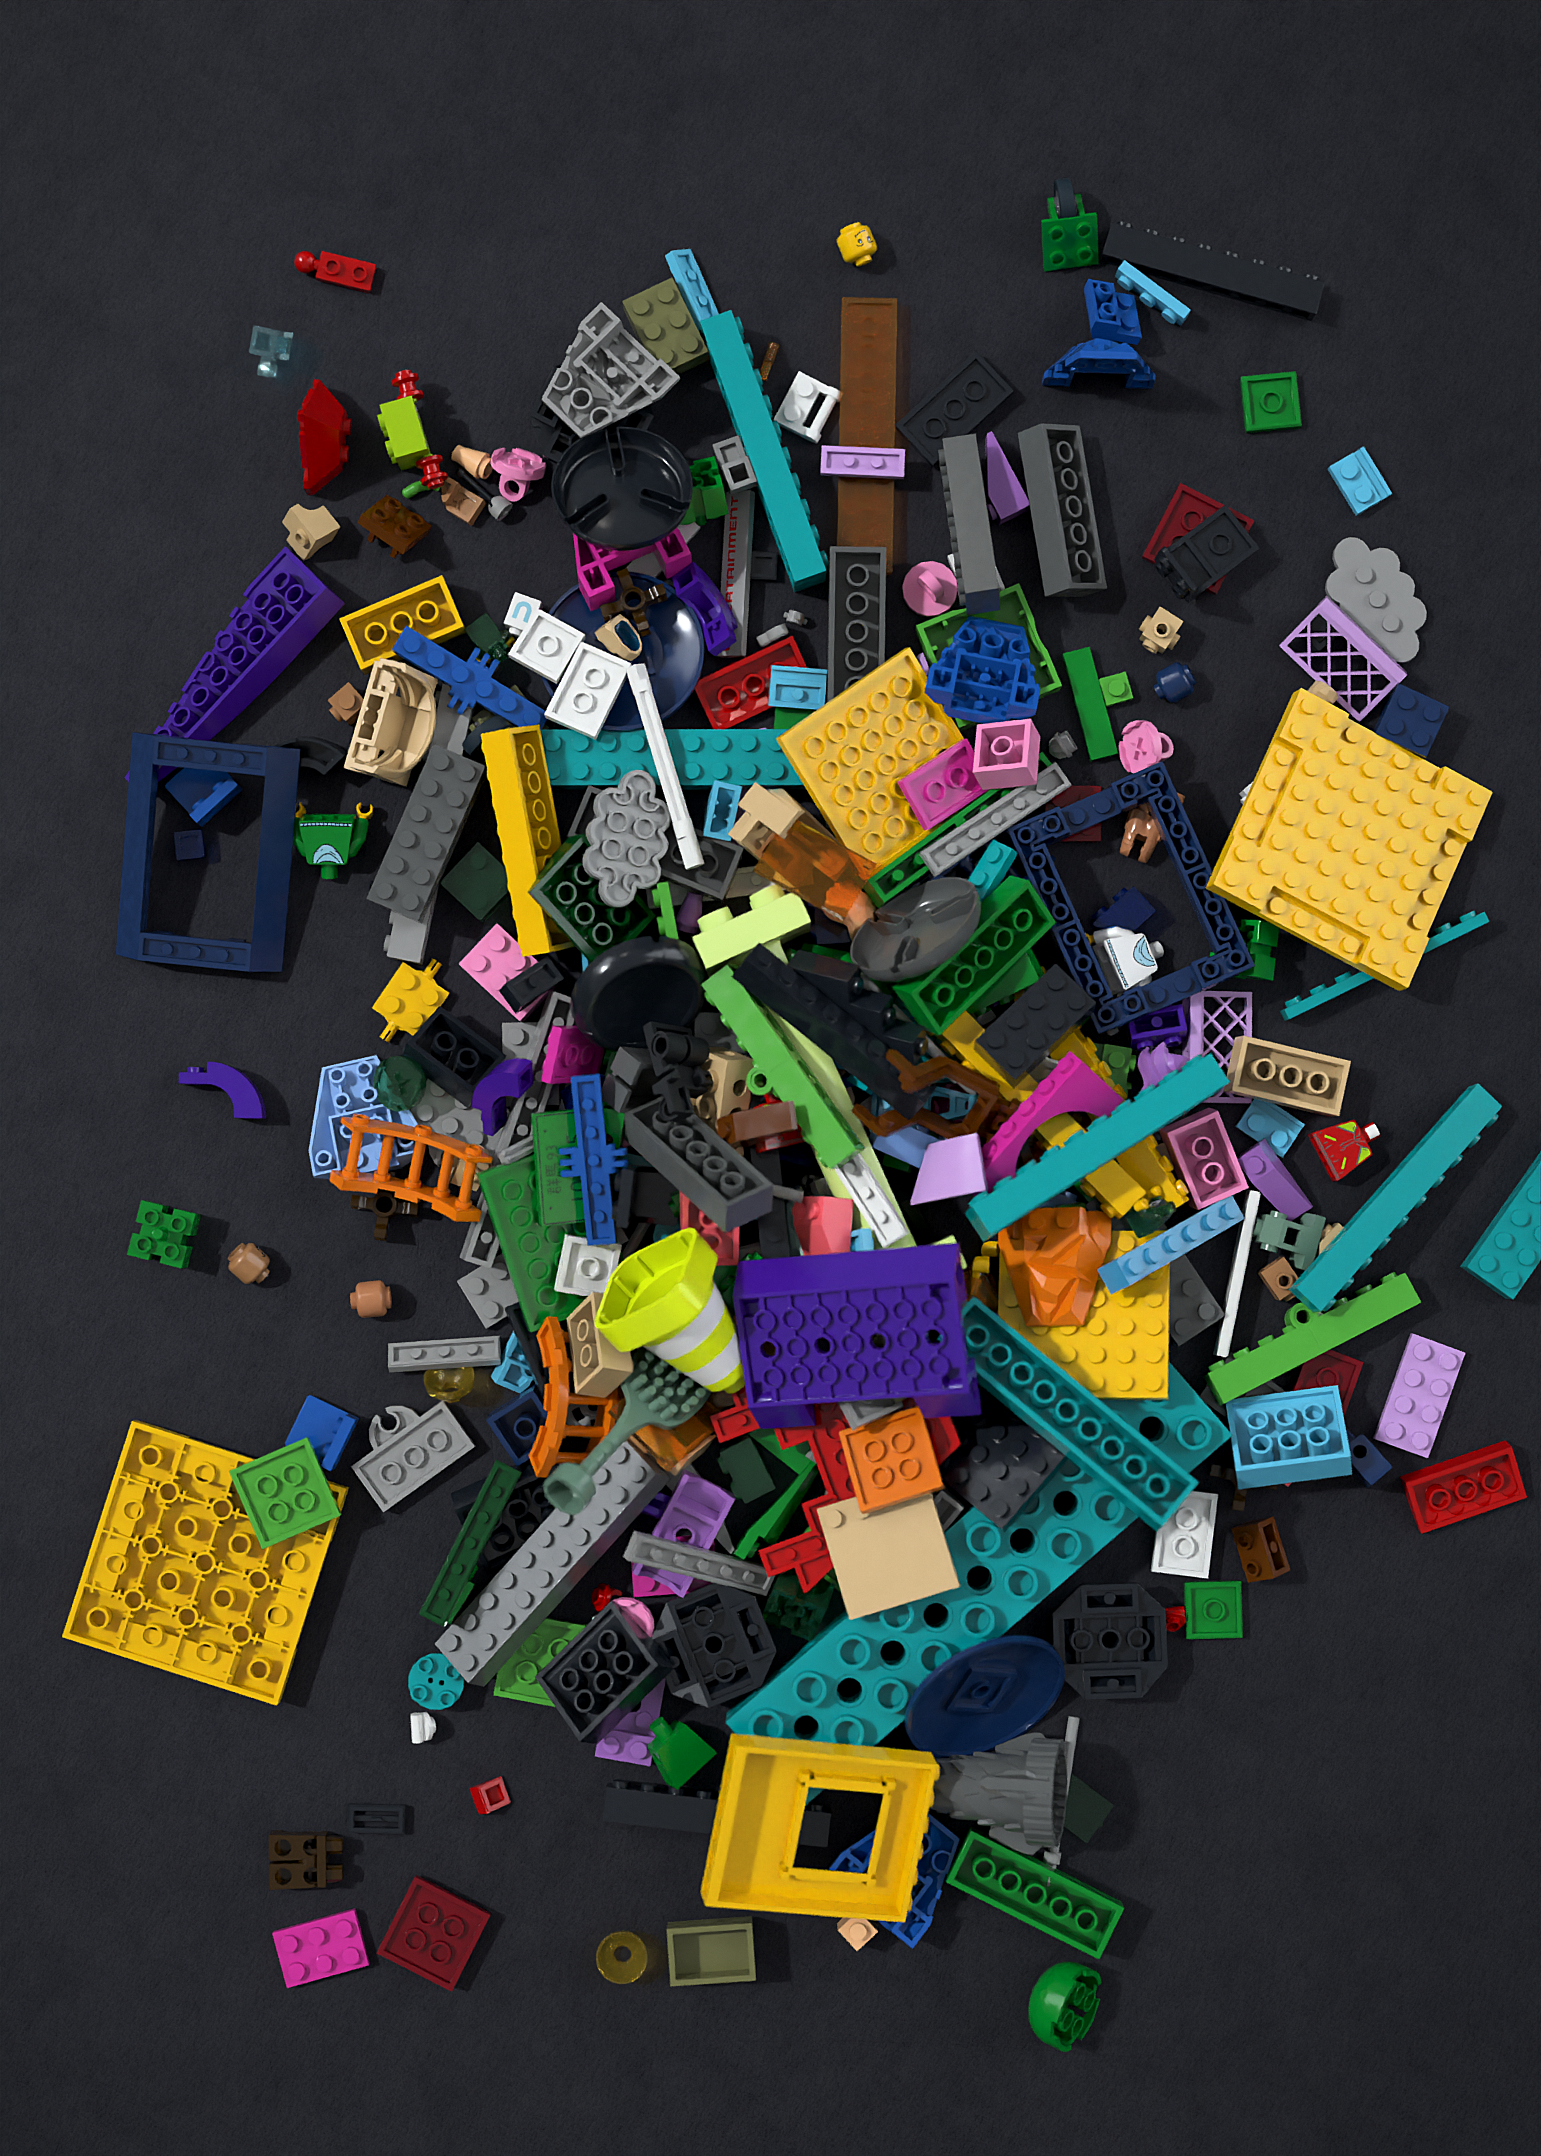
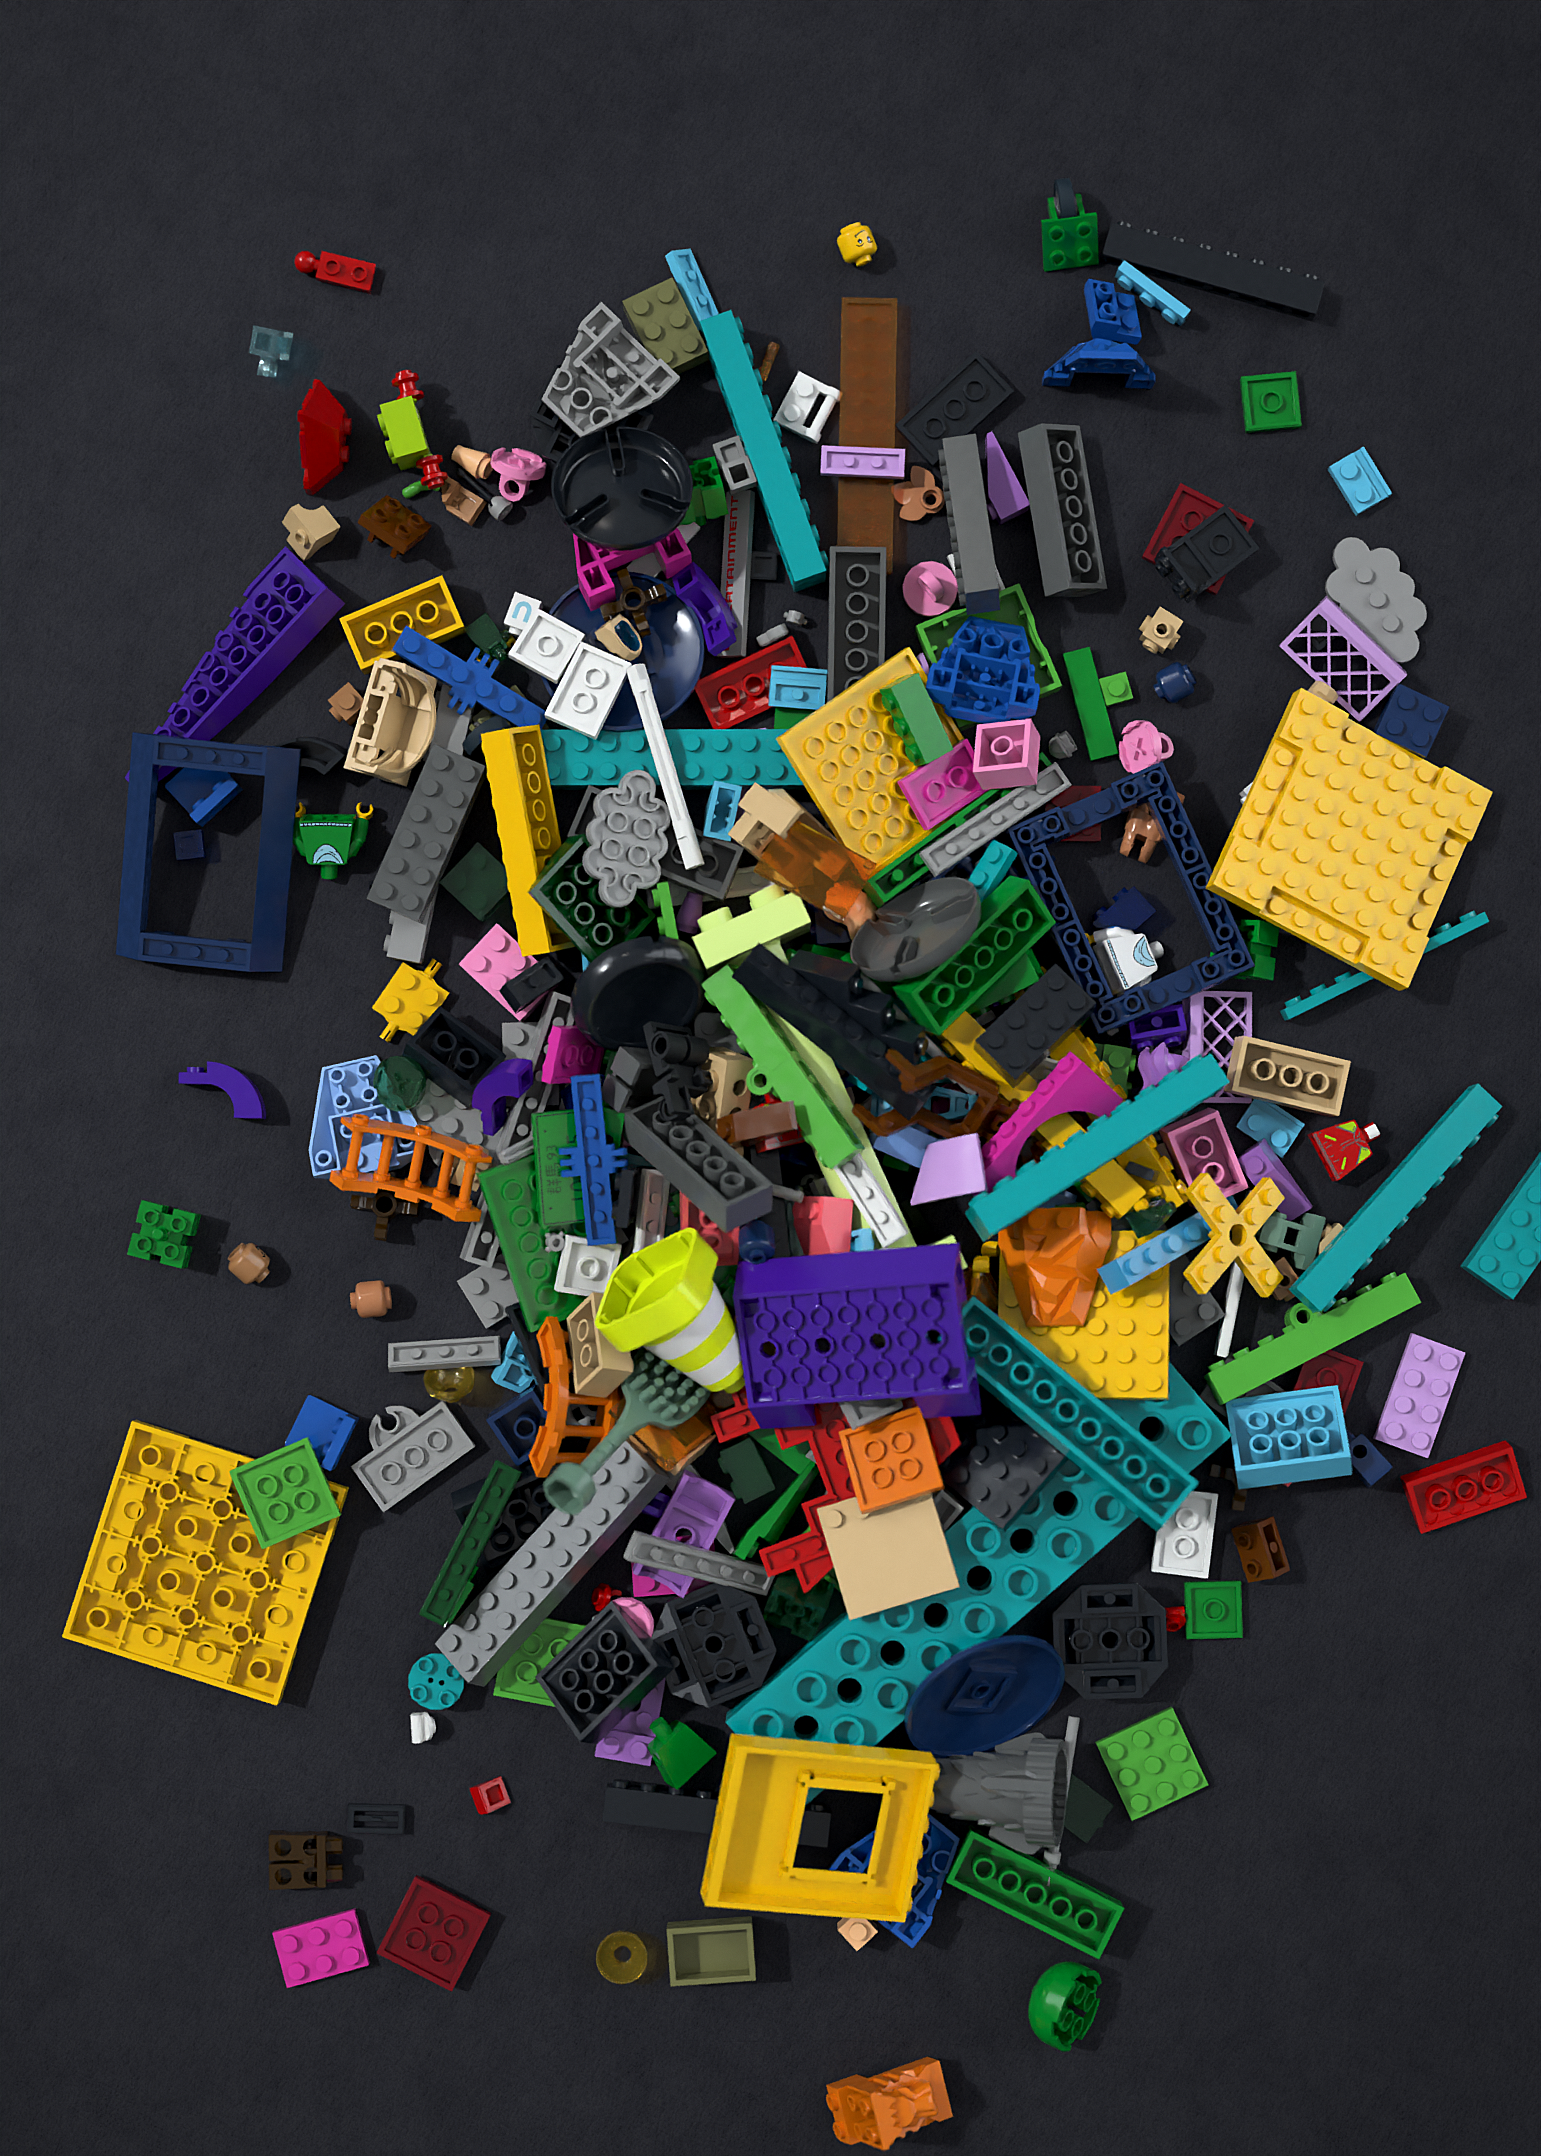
none -> light grey piece [545,1231,565,1253]
none -> white tile [633,1169,670,1253]
none -> dark blue head [738,1221,775,1265]
none -> orange brick [826,2057,953,2150]
none -> green brick [879,673,953,766]
none -> nougat plate [891,466,945,521]
none -> bright green plate [1095,1707,1208,1821]
none -> black tile [1126,1161,1160,1182]
none -> yellow piece [1183,1173,1285,1297]

